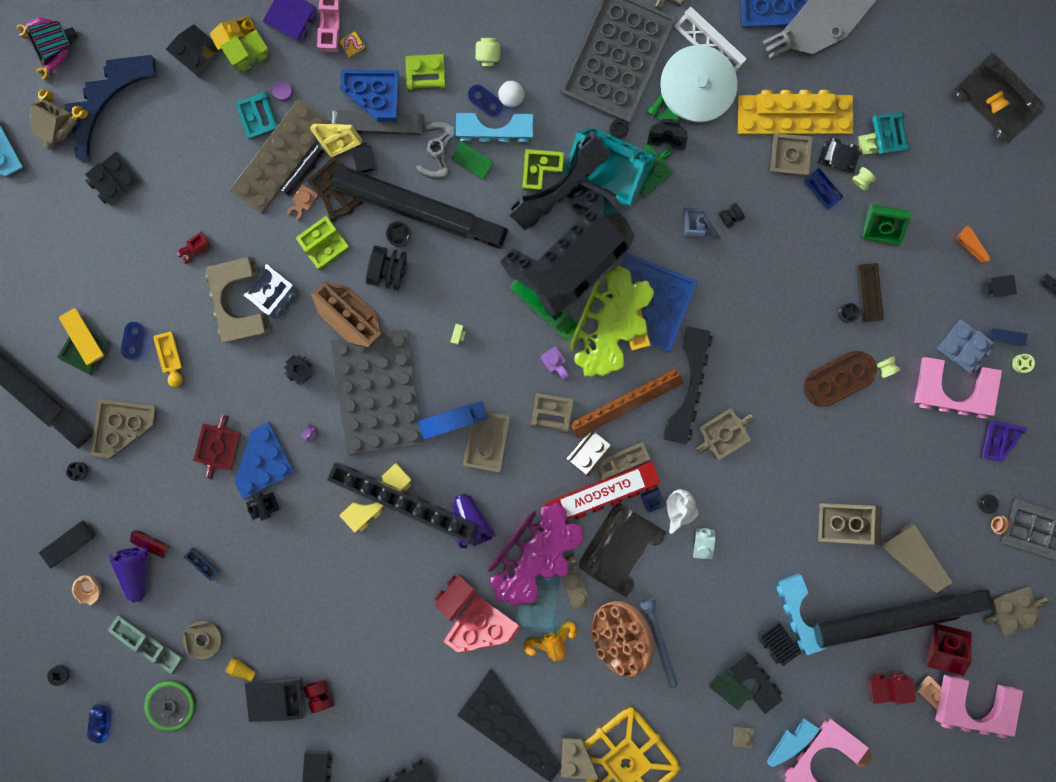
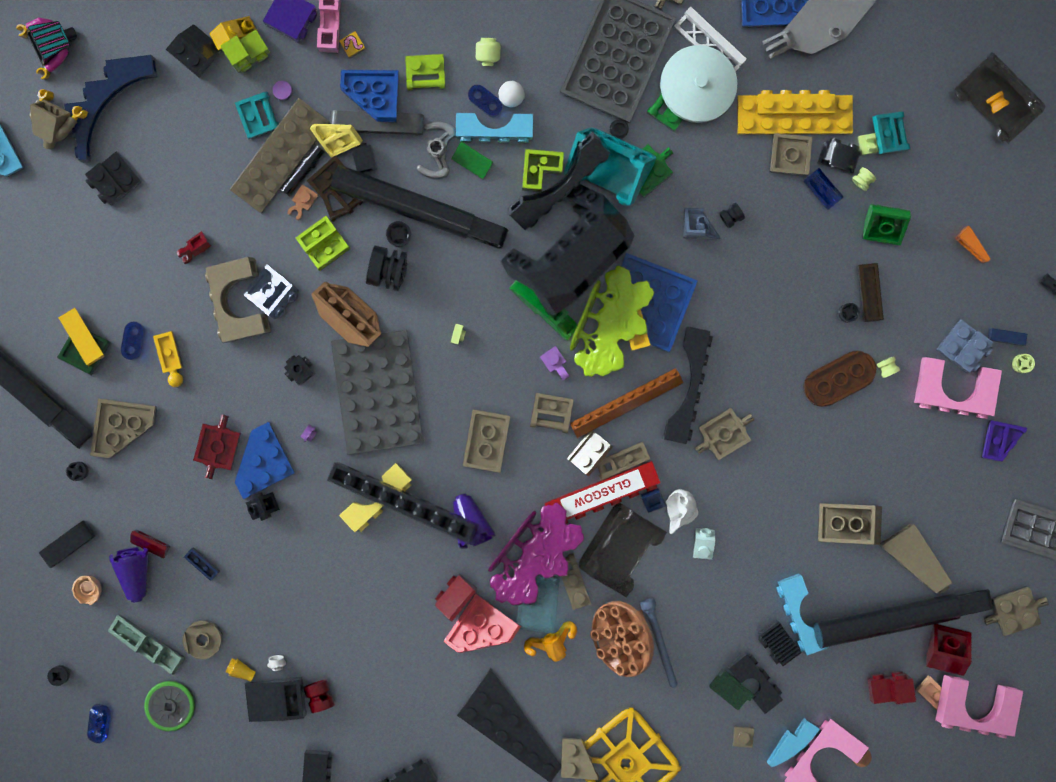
blue arch [418,401,488,440] -> none
black cylinder [647,119,688,151] -> none
black plate [979,495,999,514] -> none
black brick [985,275,1017,298] -> none
nougat plate [991,516,1010,535] -> none
none -> white plate [267,655,286,671]

